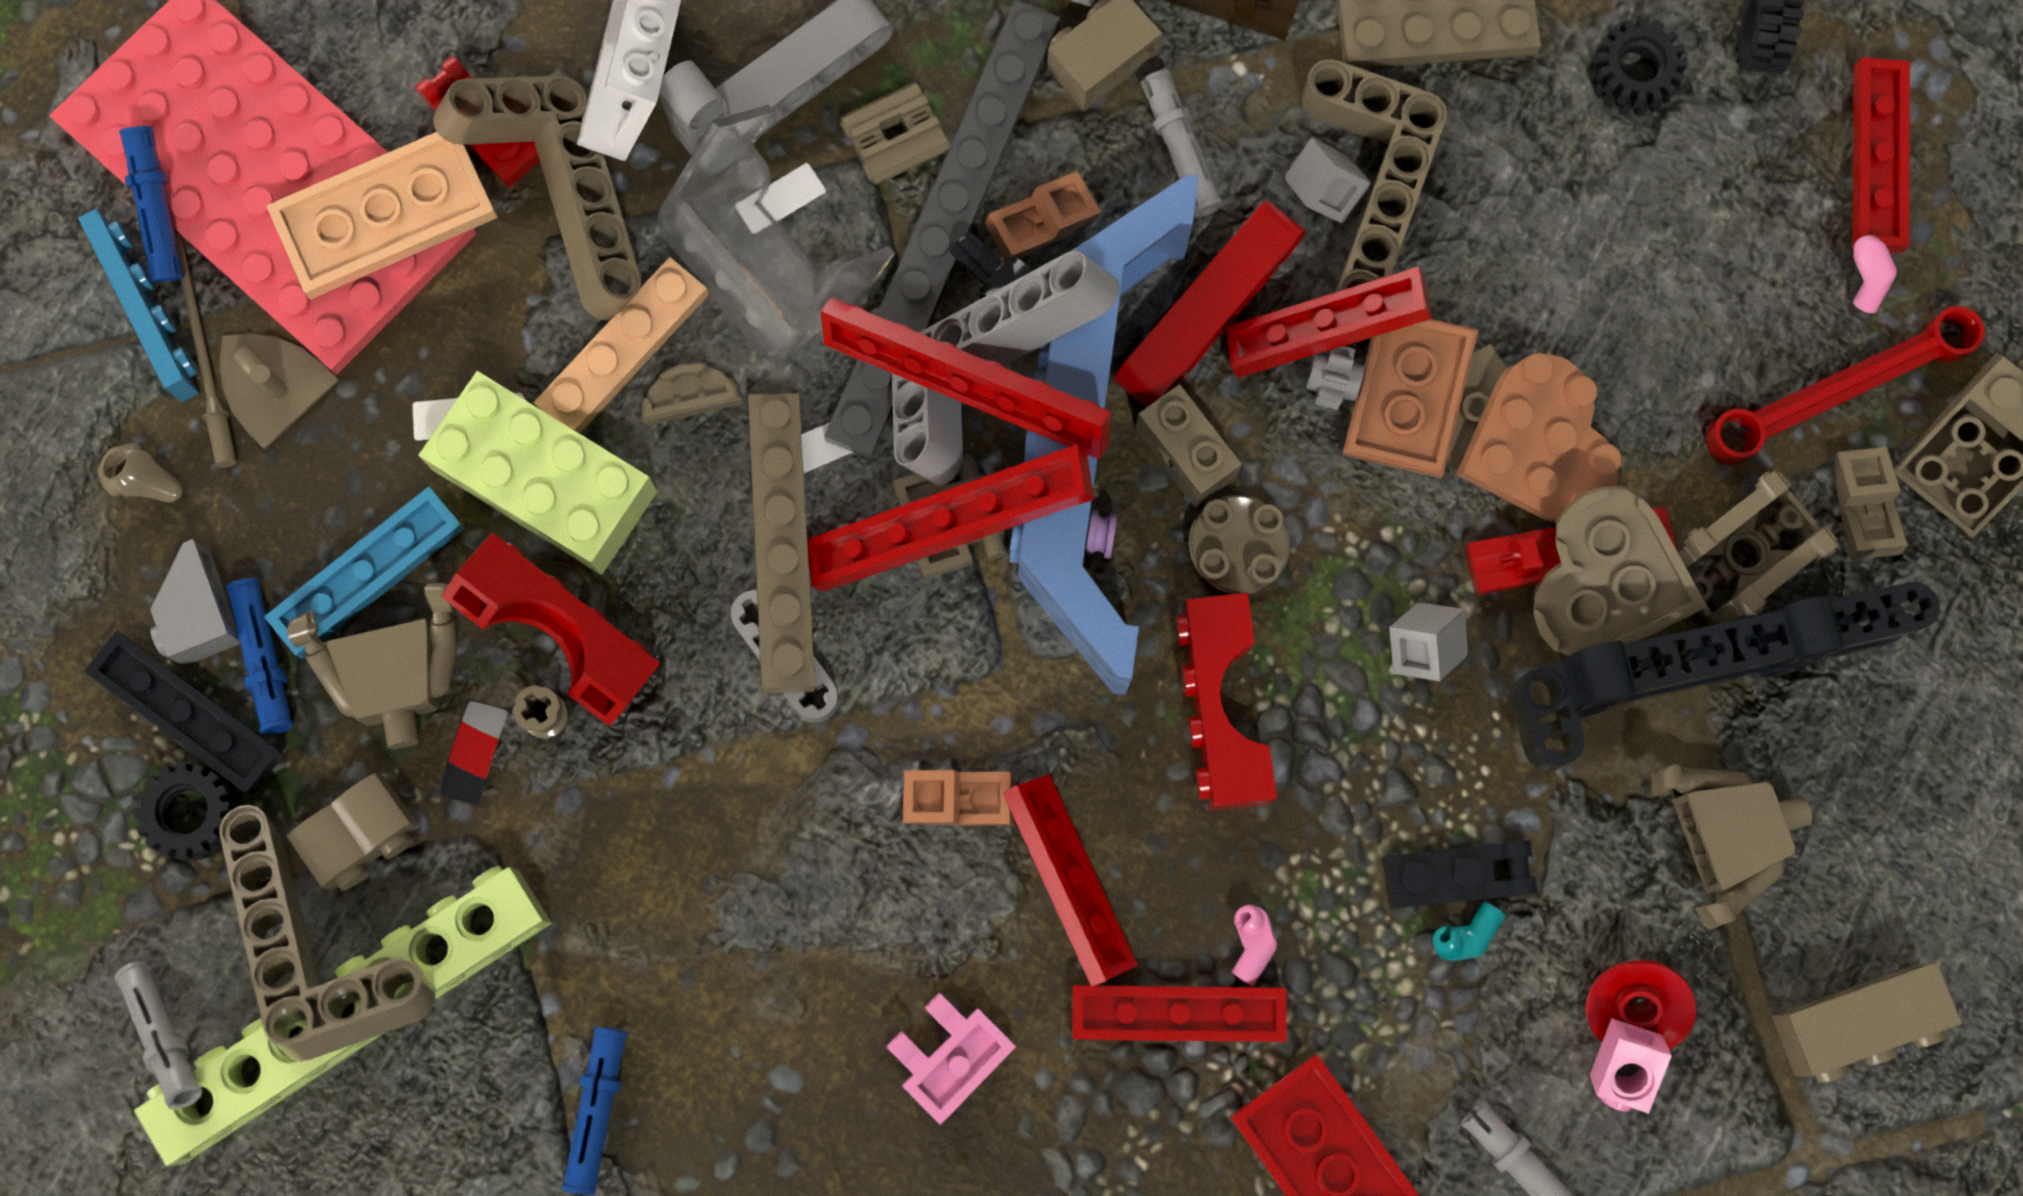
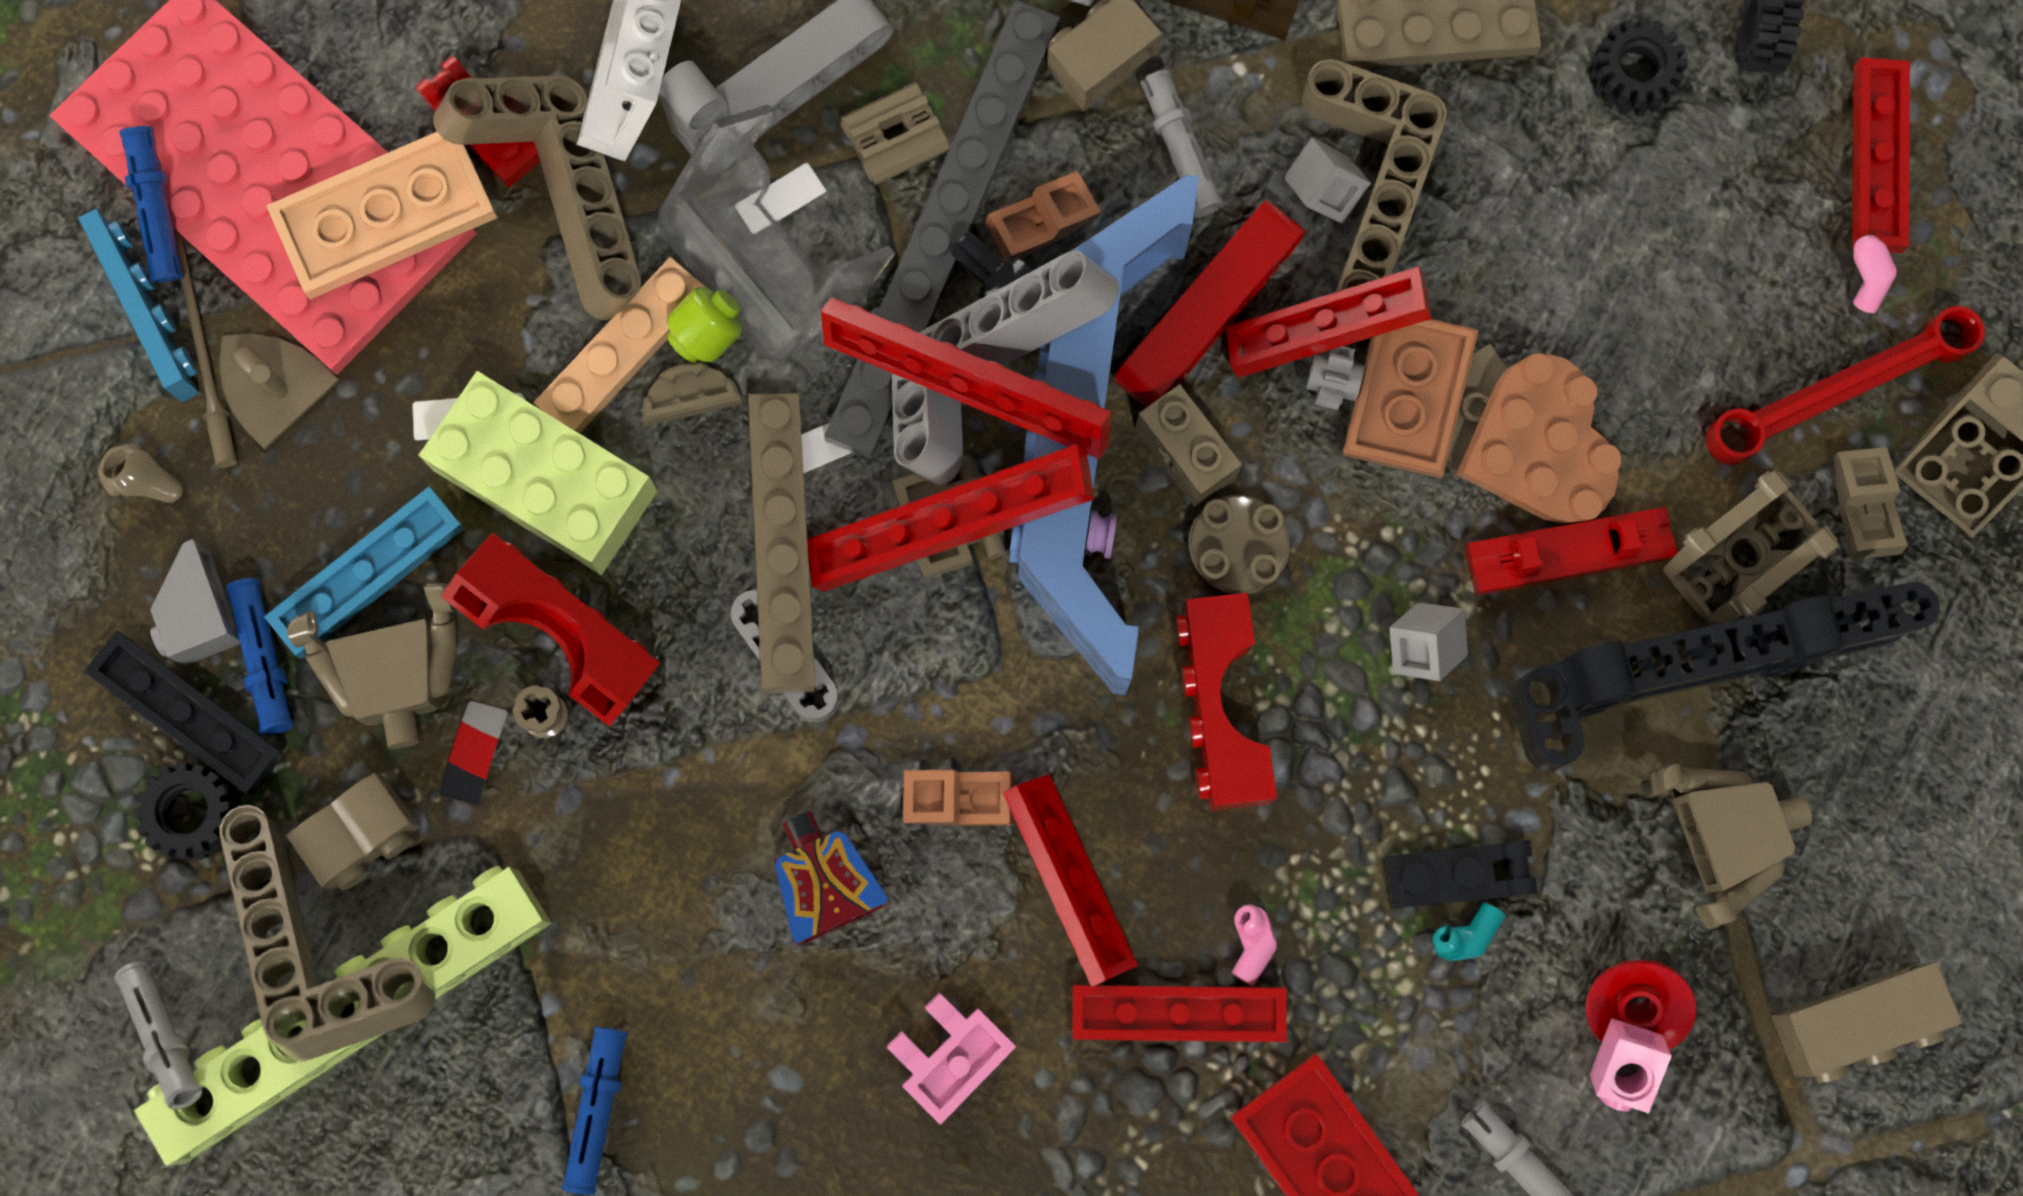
dark tan plate [1533,486,1707,656] -> none
none -> lime head [667,287,743,363]
none -> torso [774,811,891,946]

